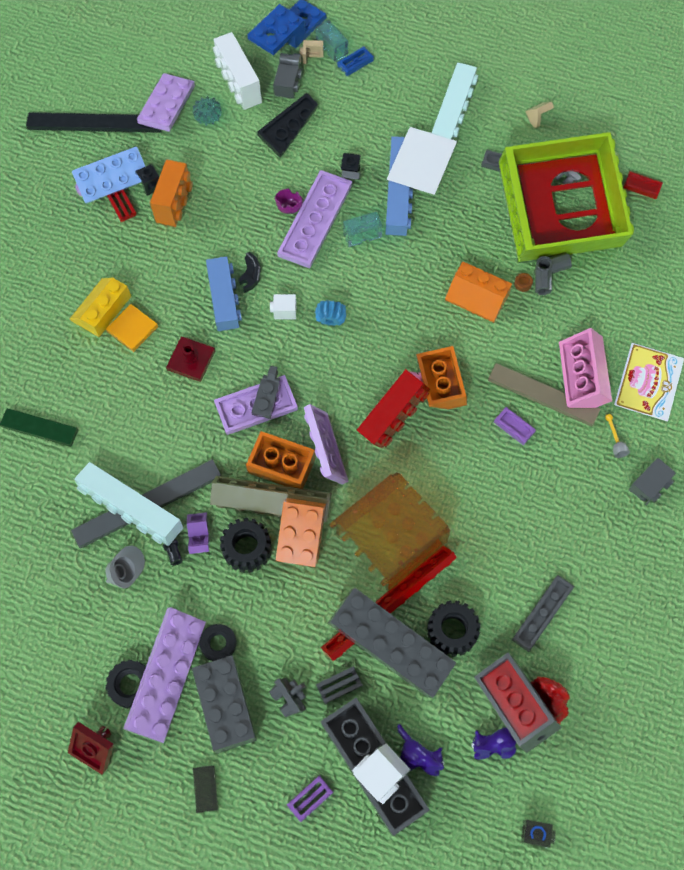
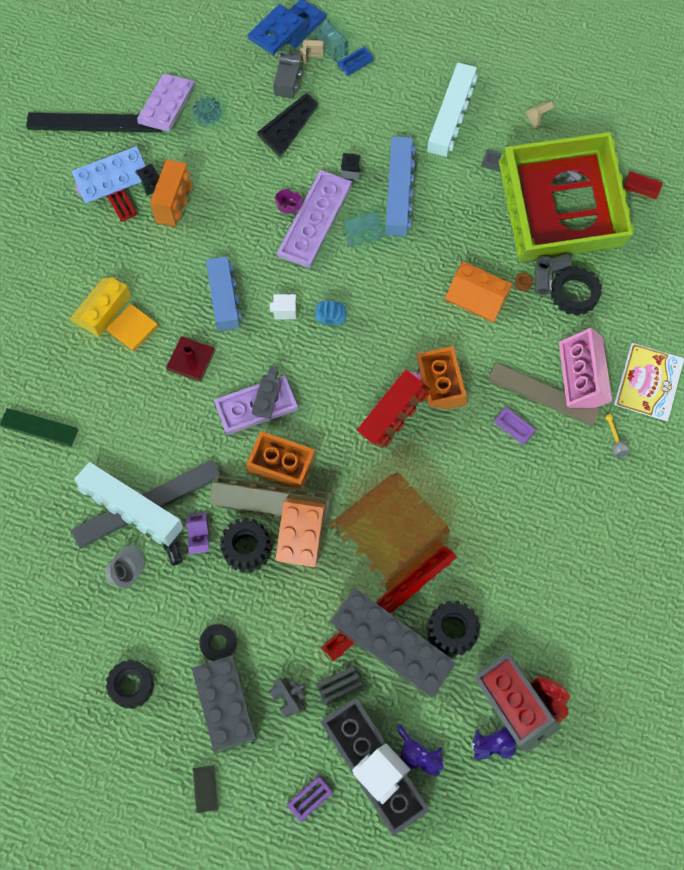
dark red tile [68,722,114,775] -> none
lavender plate [124,607,206,743] -> none
white brick [213,32,262,110] -> none
black piece [238,252,261,293] -> none
lavender plate [304,404,349,484] -> none
white sticker [387,127,457,195] -> none
dark grey tile [512,575,575,652] -> none
clear smoke brick [521,819,556,848] -> none
dark grey hinge [629,458,676,506] -> none
none -> black tyre [551,266,602,316]

